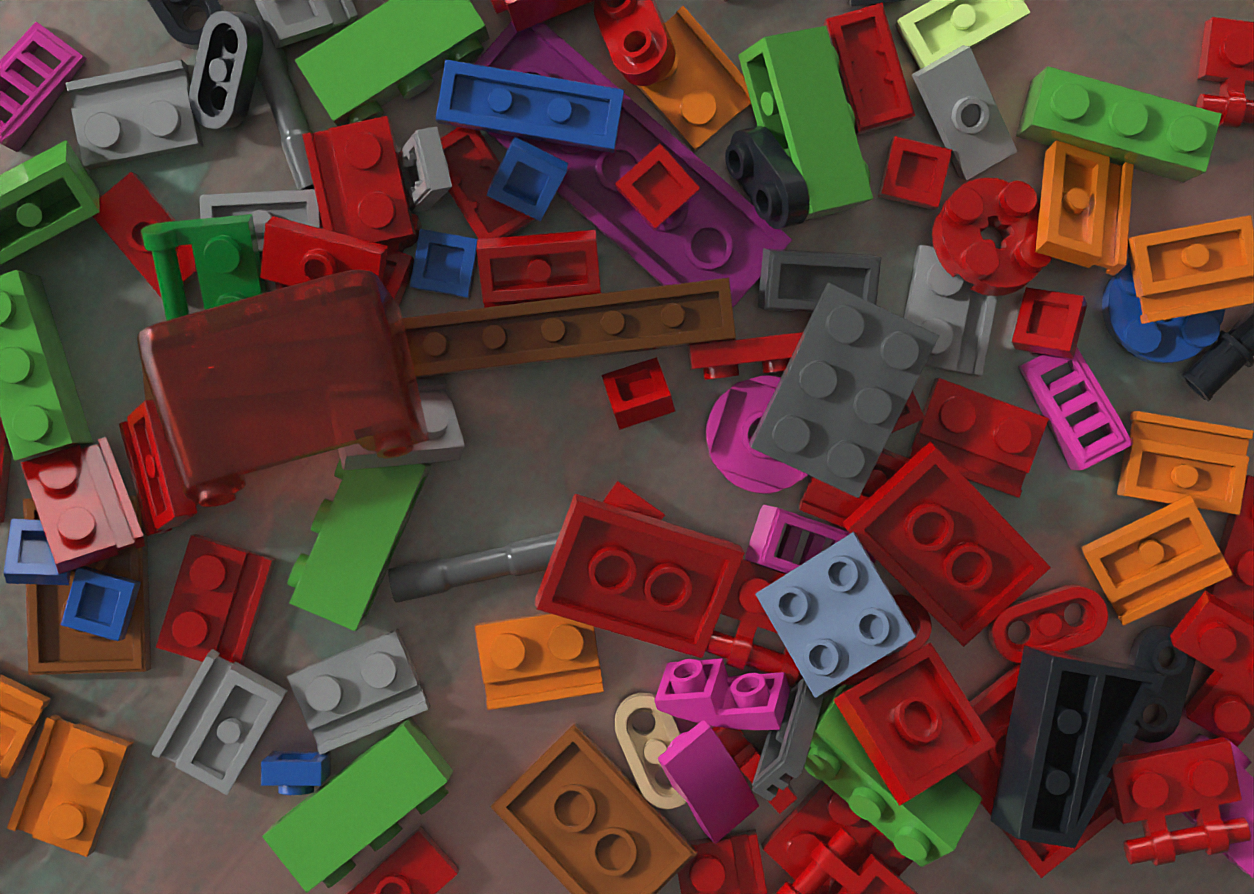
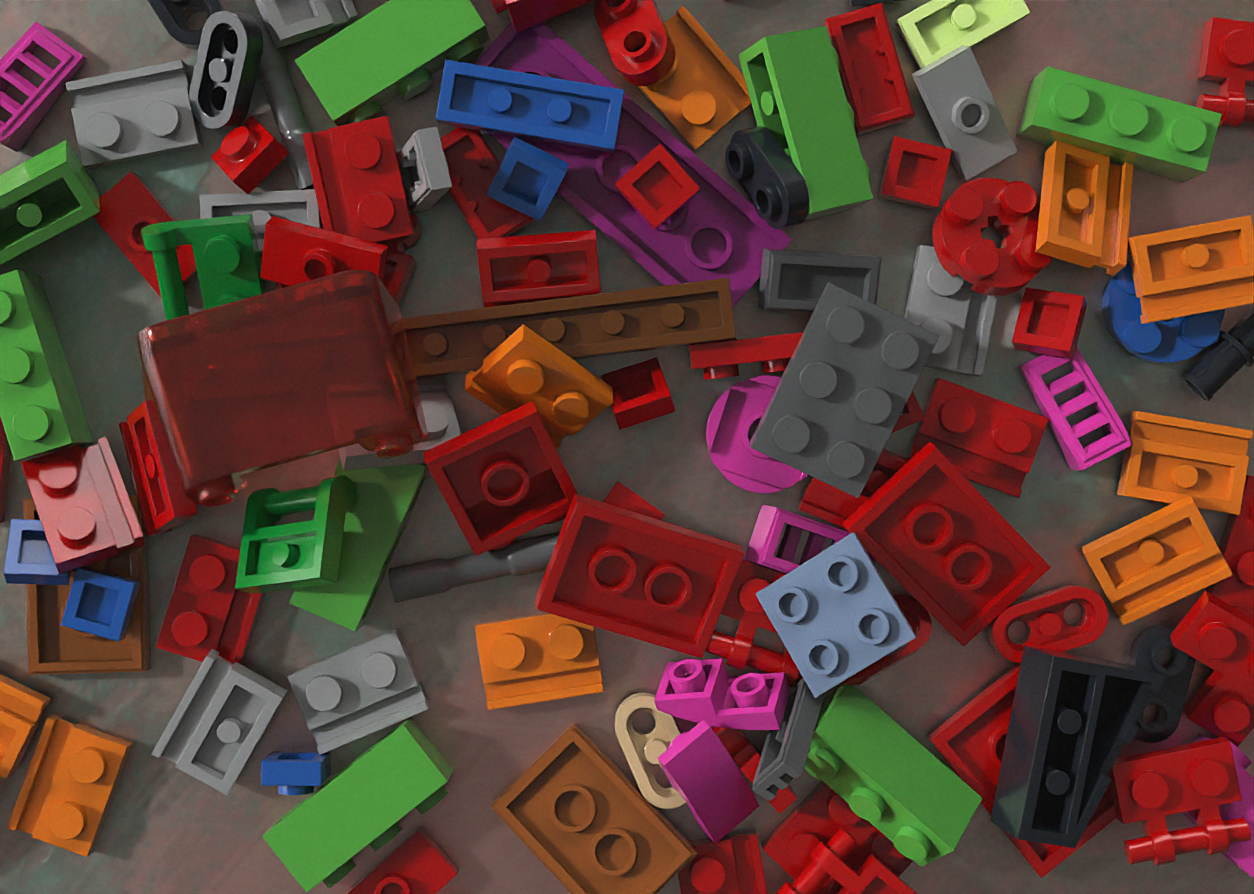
blue plate [410,229,477,299] -> none
red plate [834,642,996,806] -> none
none -> red plate [211,115,289,195]
none -> green plate [235,475,356,594]
none -> red plate [423,401,578,557]
none -> orange plate [465,324,613,449]

